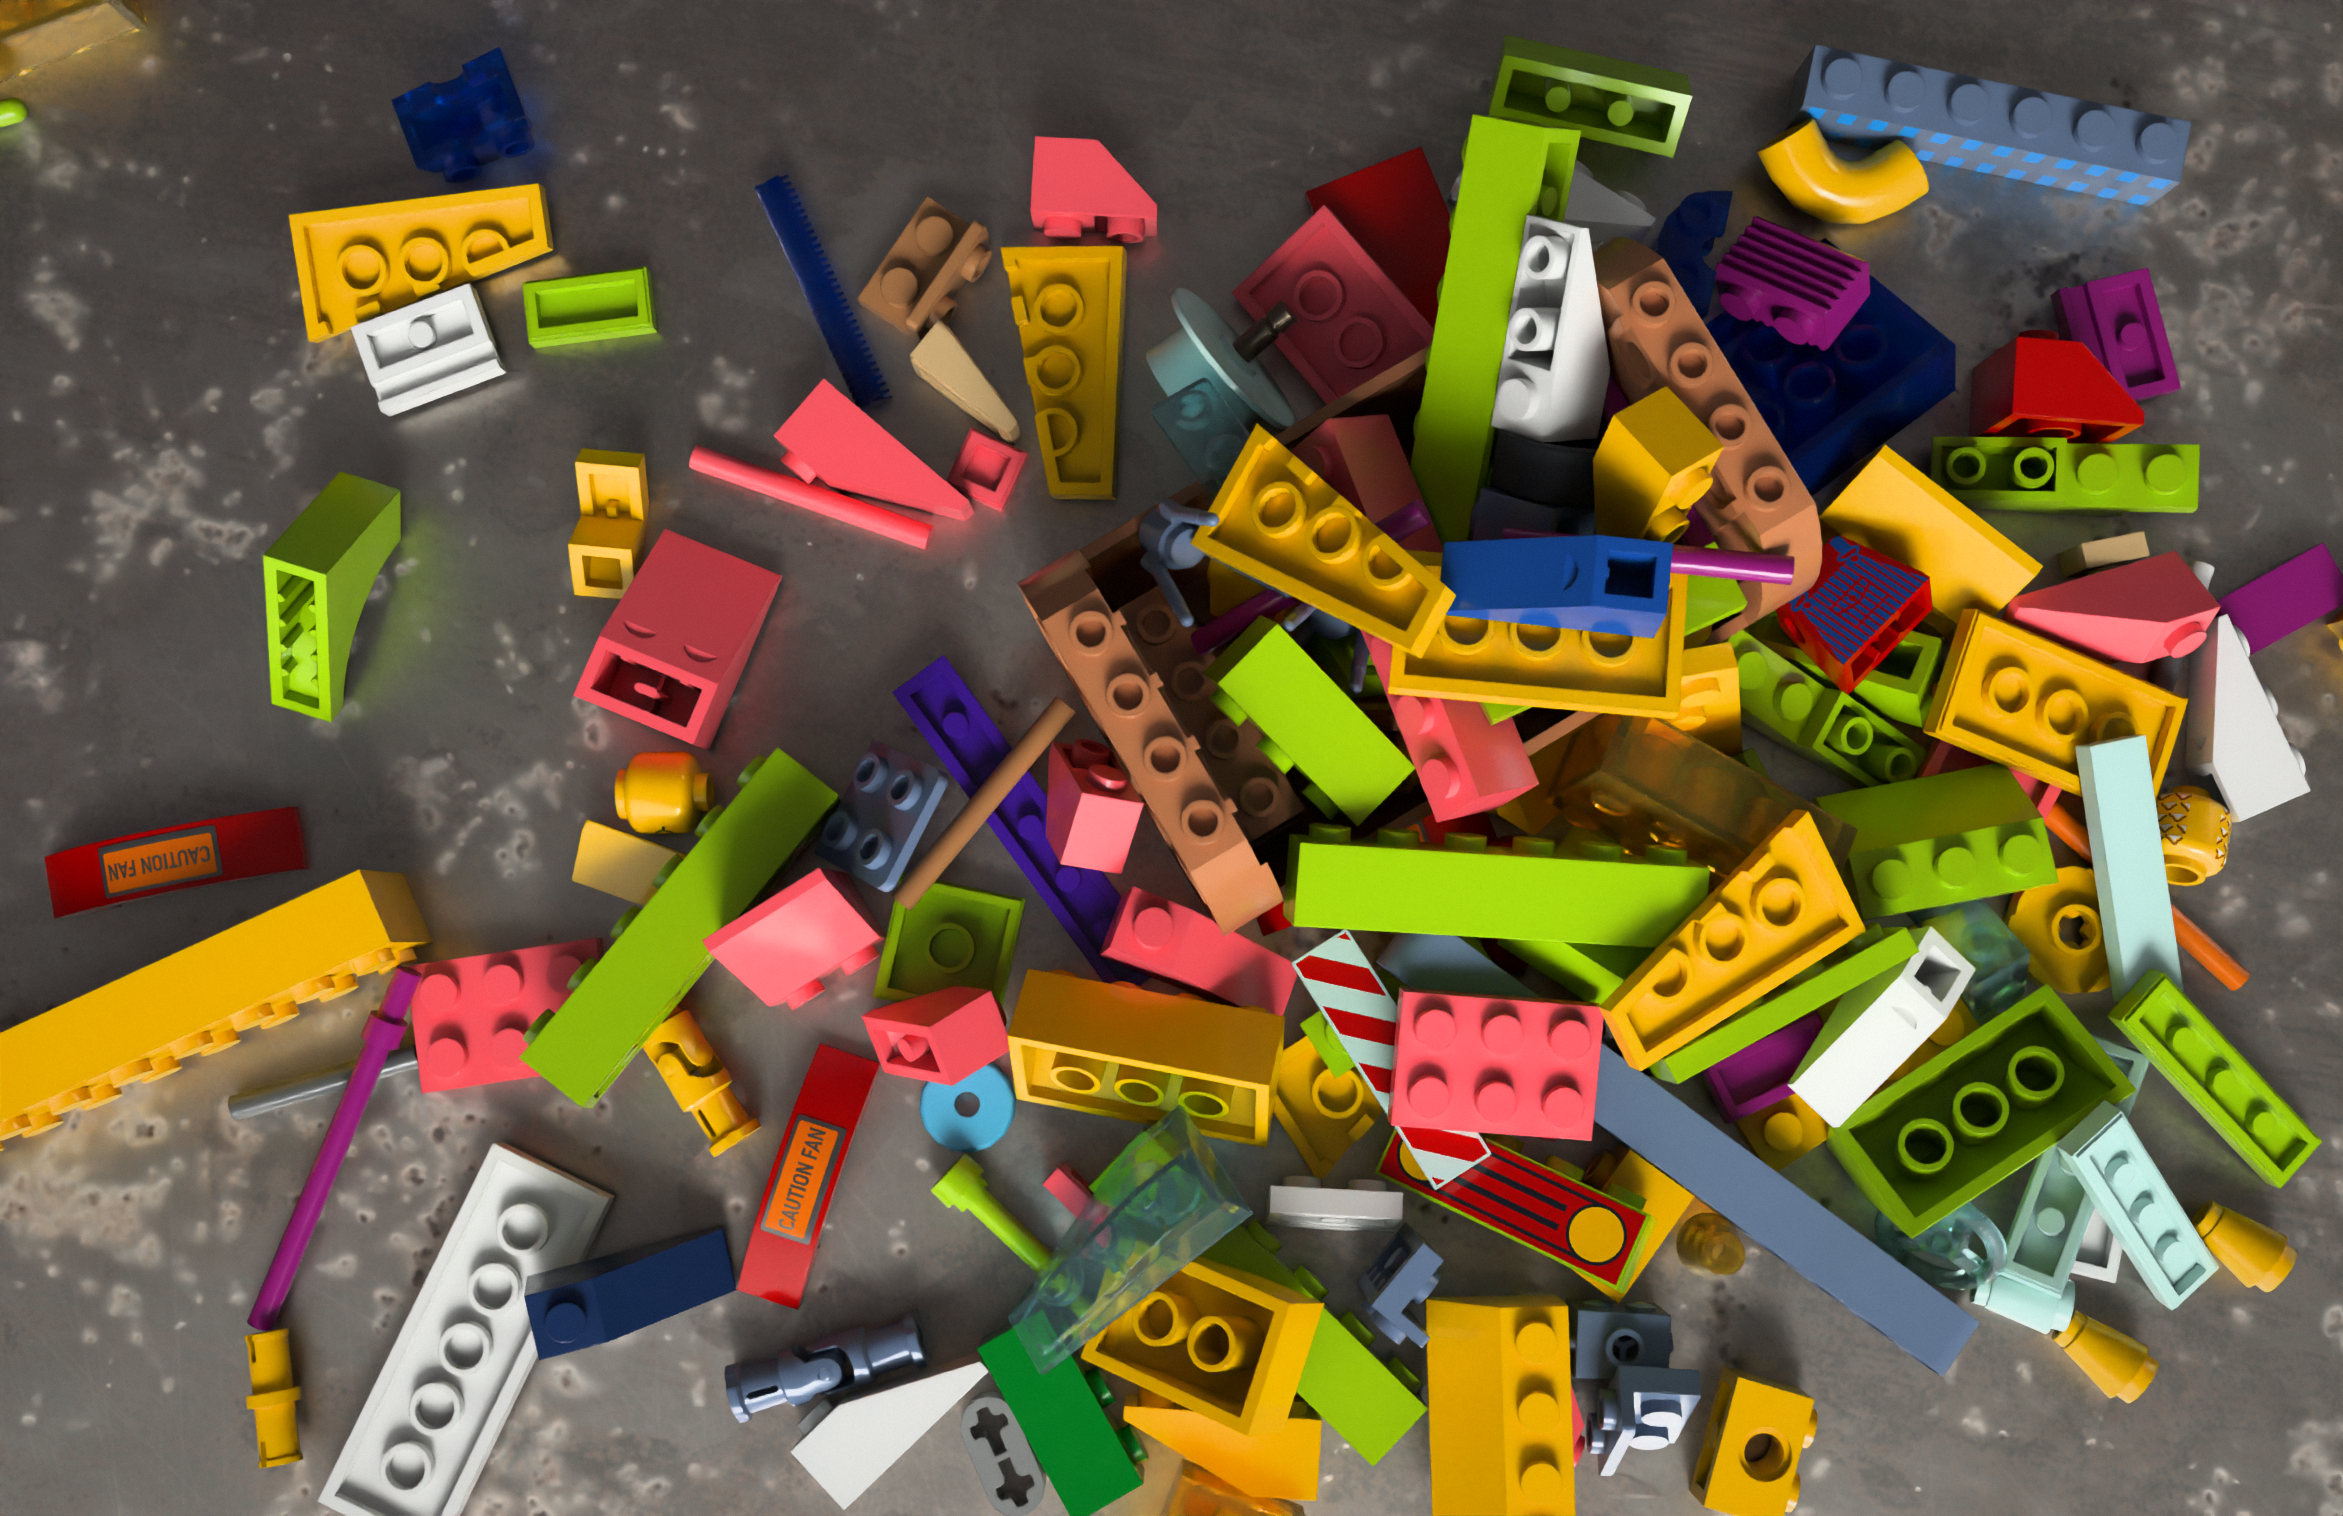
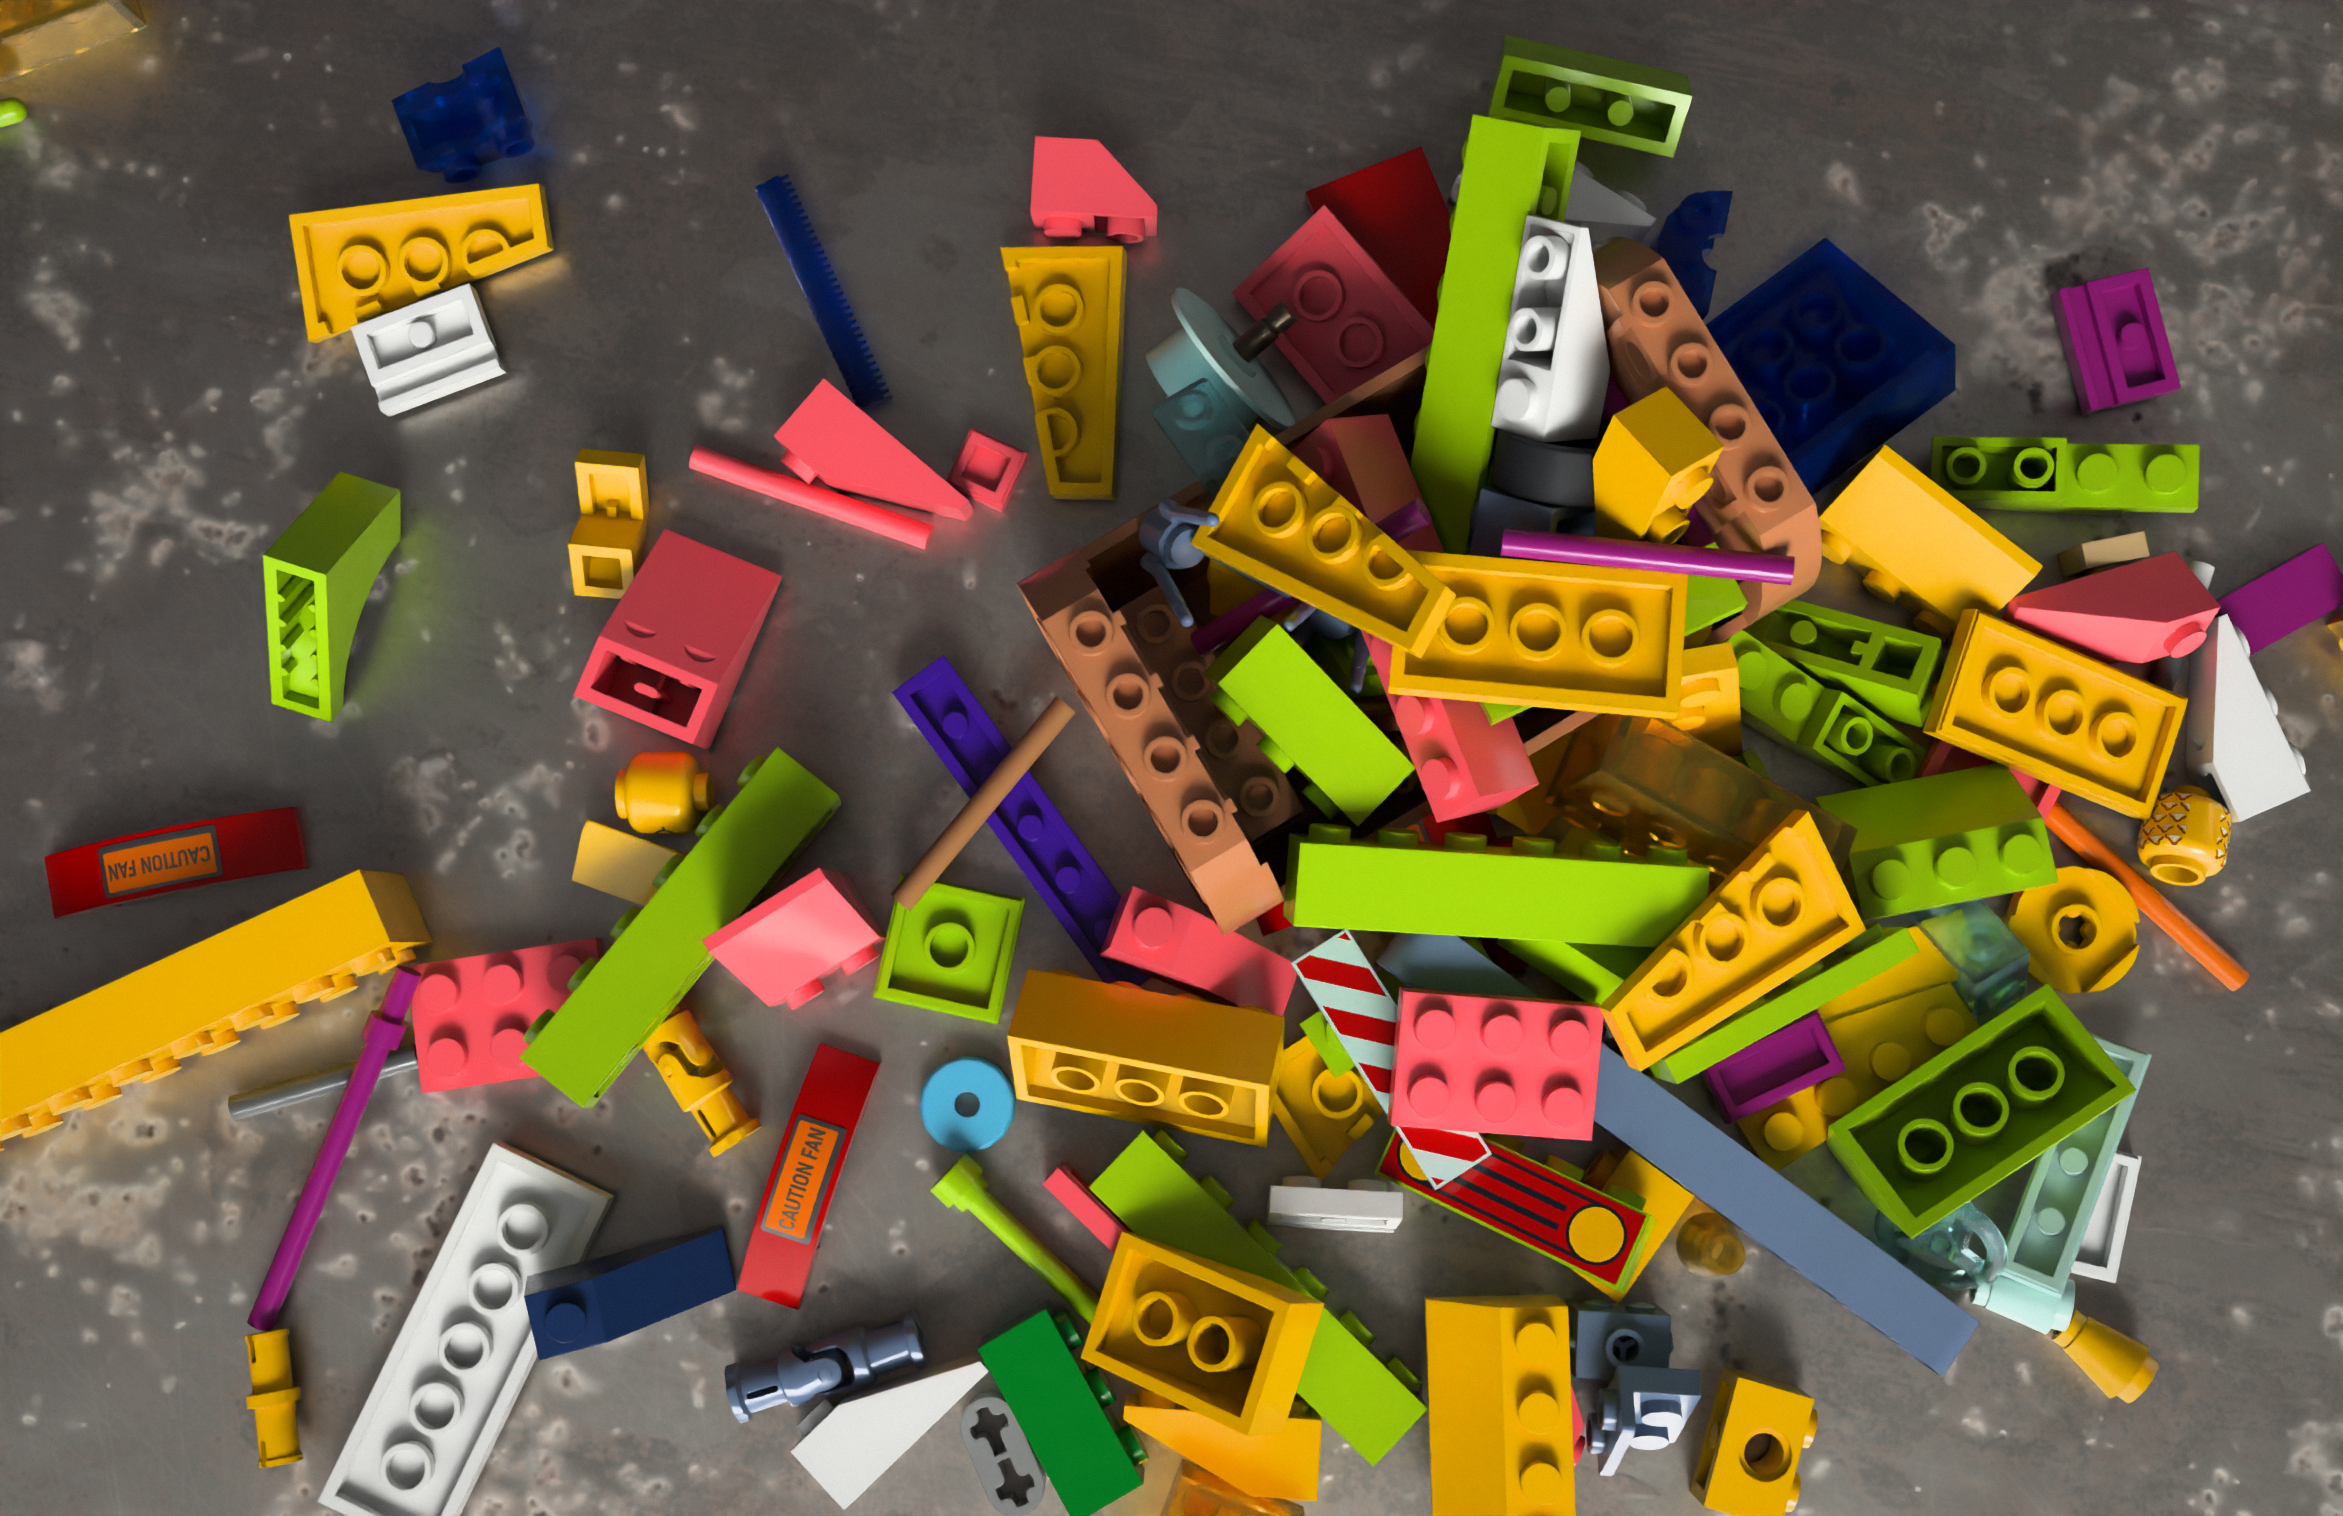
lime tile [522,266,658,348] -> none
sand blue bracket [814,739,948,892] -> none
medium nougat bracket [857,196,992,343] -> none
coral slope [862,985,1010,1086] -> none
tan slope [910,320,1022,446] -> none
clear light blue wedge [1007,1105,1254,1375] -> none
coral slope [1046,739,1144,874] -> none
sand blue bracket [1356,1222,1444,1348] -> none
blue slope [1440,535,1673,638] -> none
magenta brick [1714,216,1870,351] -> none
yellow cylinder [1756,118,1929,224] -> none
red torso [1776,536,1933,695] -> none
sand blue brick [1784,45,2191,207] -> none
white slope [1787,926,1976,1127] -> none
red slope [1968,330,2145,444] -> none
light aqua tile [2056,1100,2219,1311] -> none
light aqua tile [2075,735,2184,1002] -> none
lime tile [2107,968,2322,1189] -> none
yellow cone [2191,1199,2298,1292] -> none

